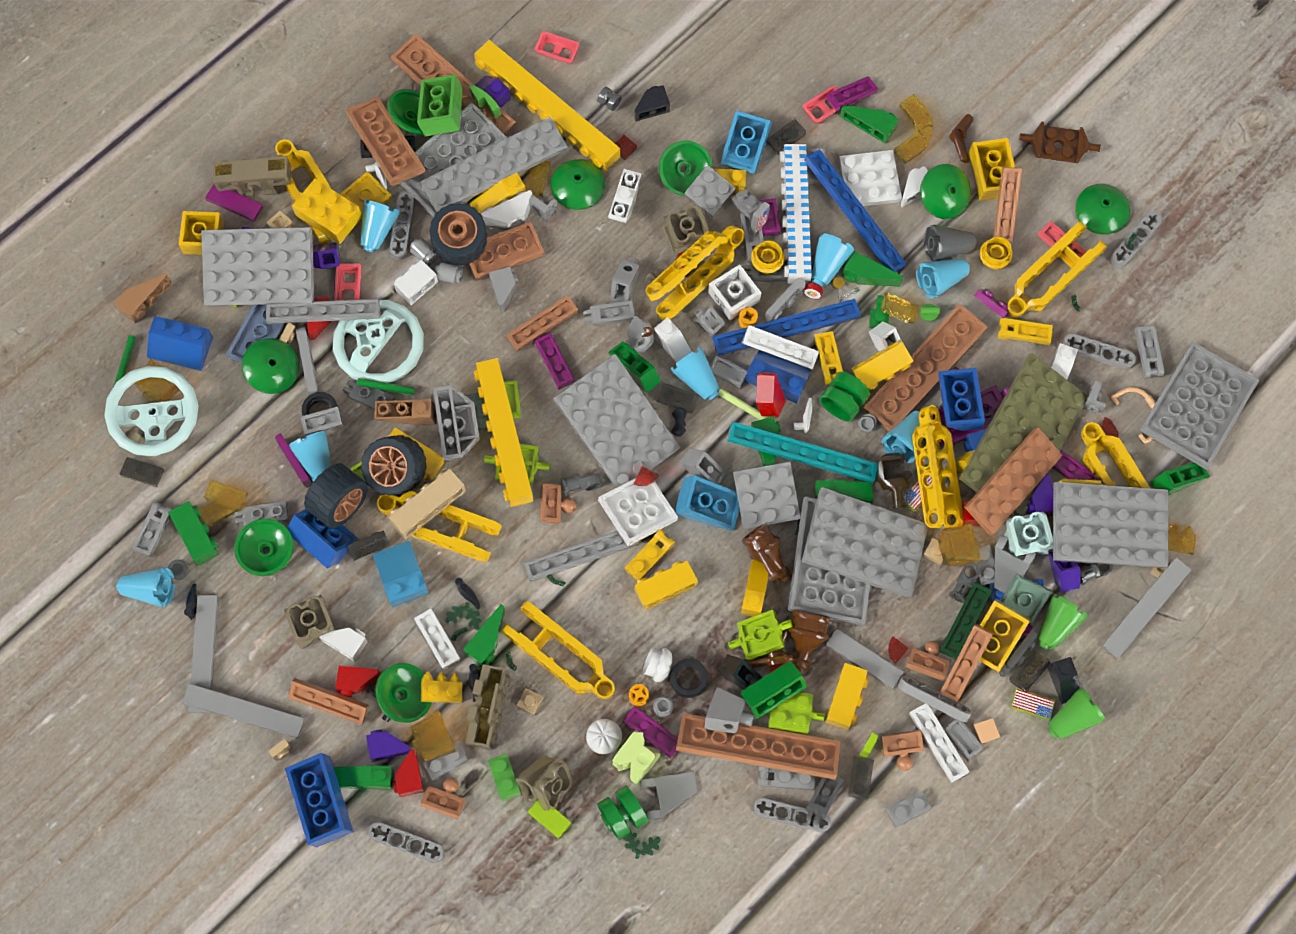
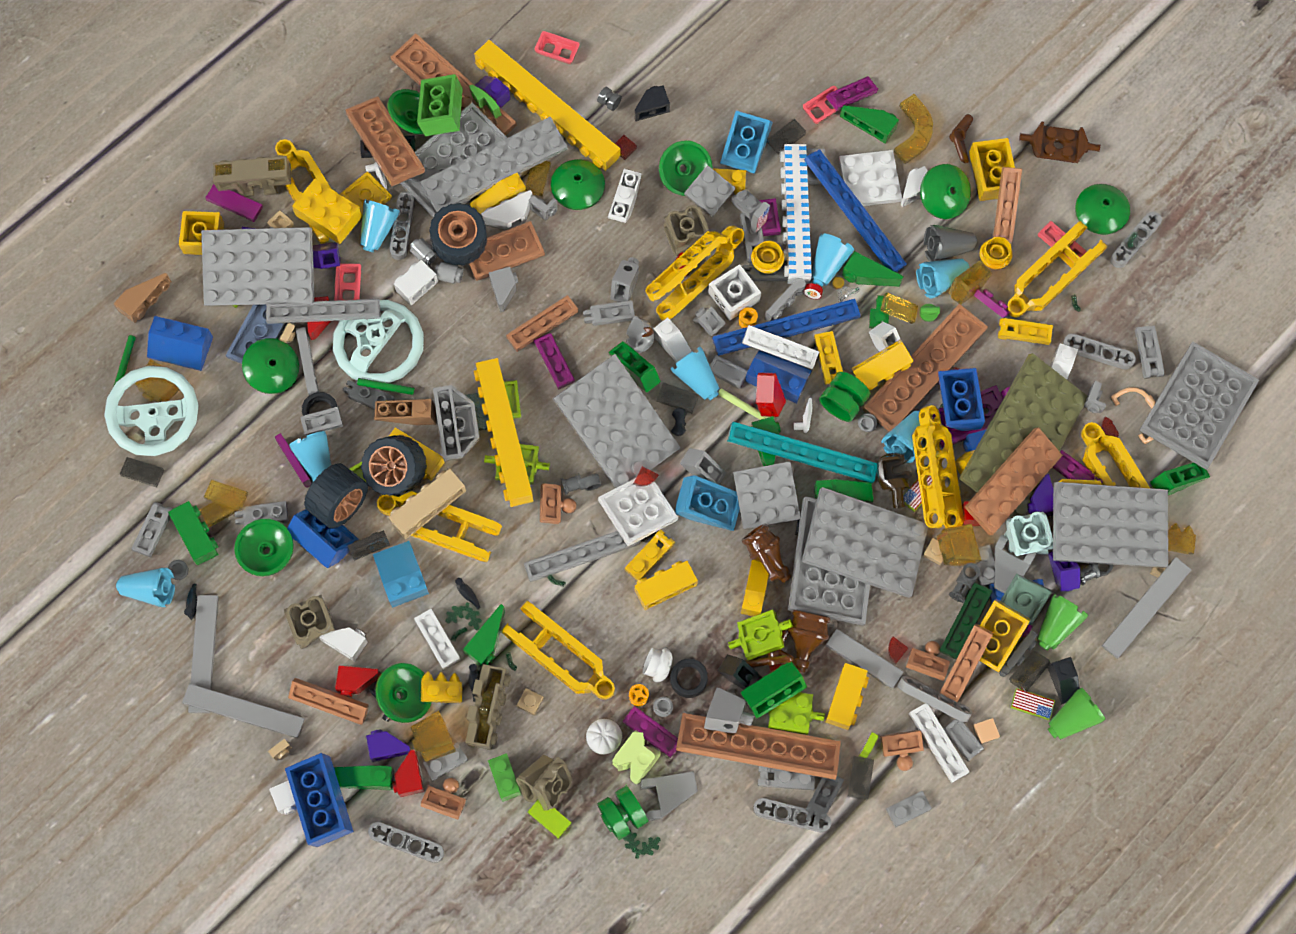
none -> white brick [269,781,297,815]
none -> clear yellow torso [948,260,993,305]

